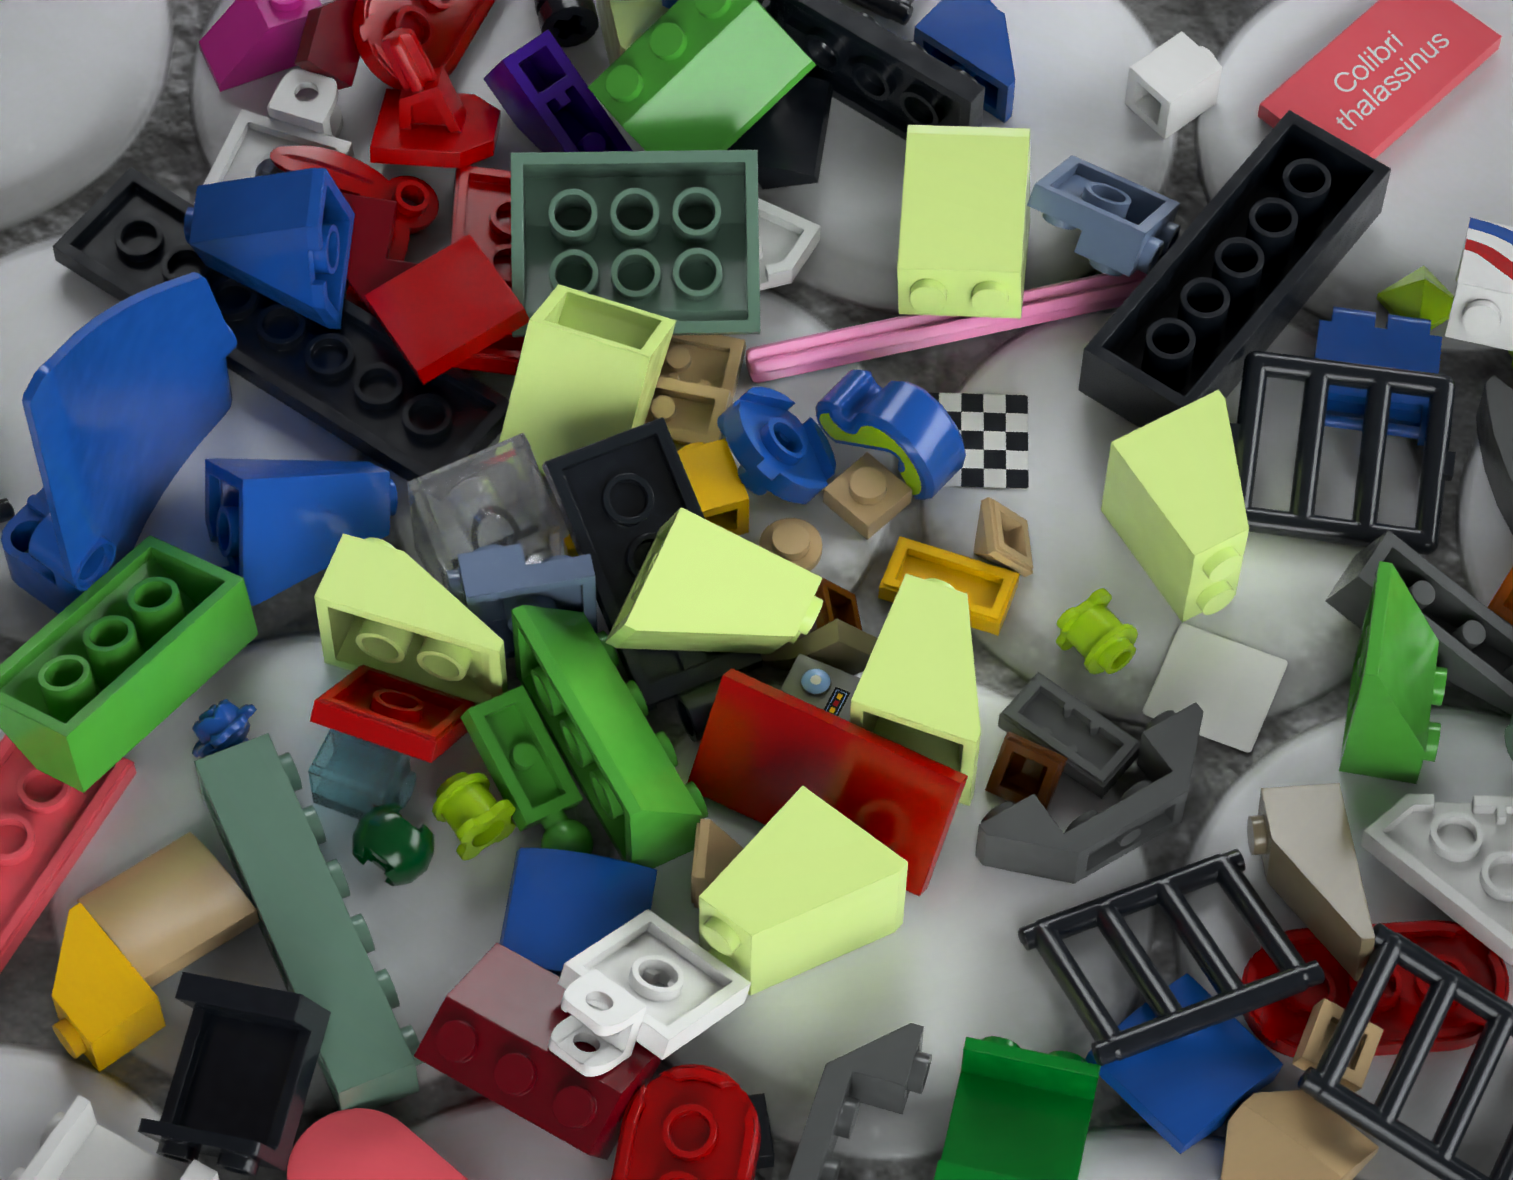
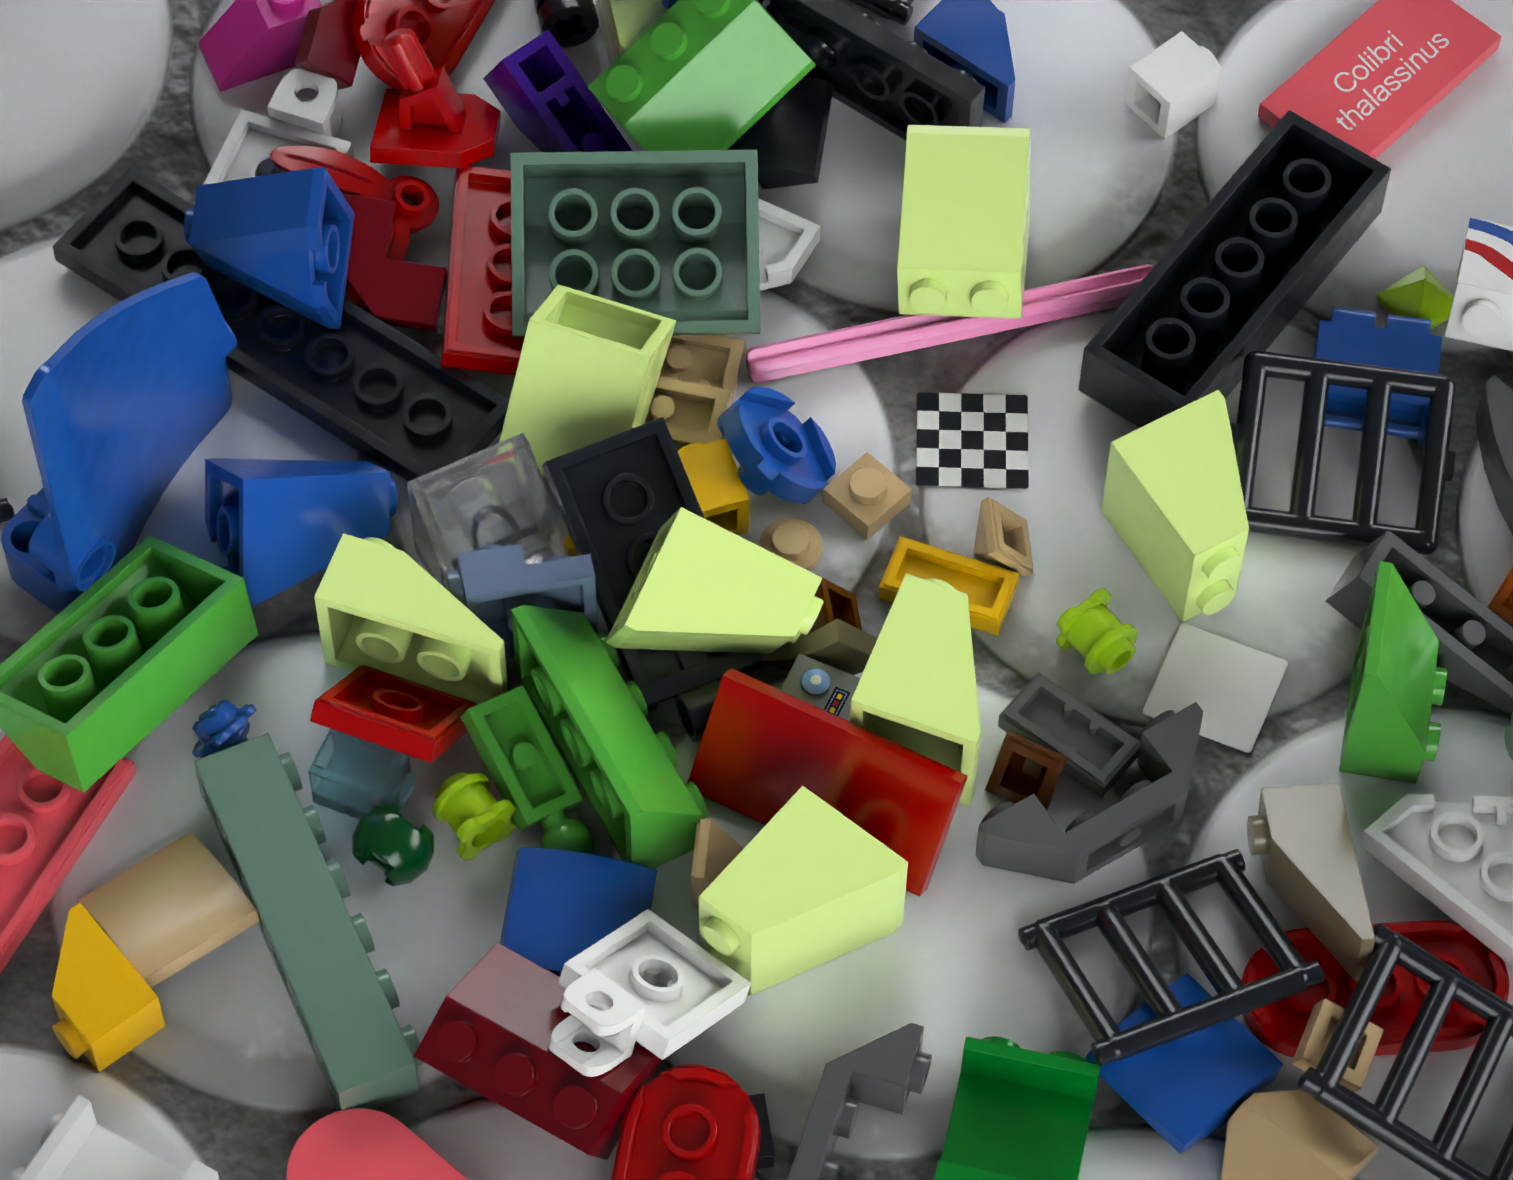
black panel [137,972,331,1177] -> none
red tile [364,234,529,385] -> none
blue animal [815,369,966,500] -> none
sand blue plate [1027,155,1181,277] -> none

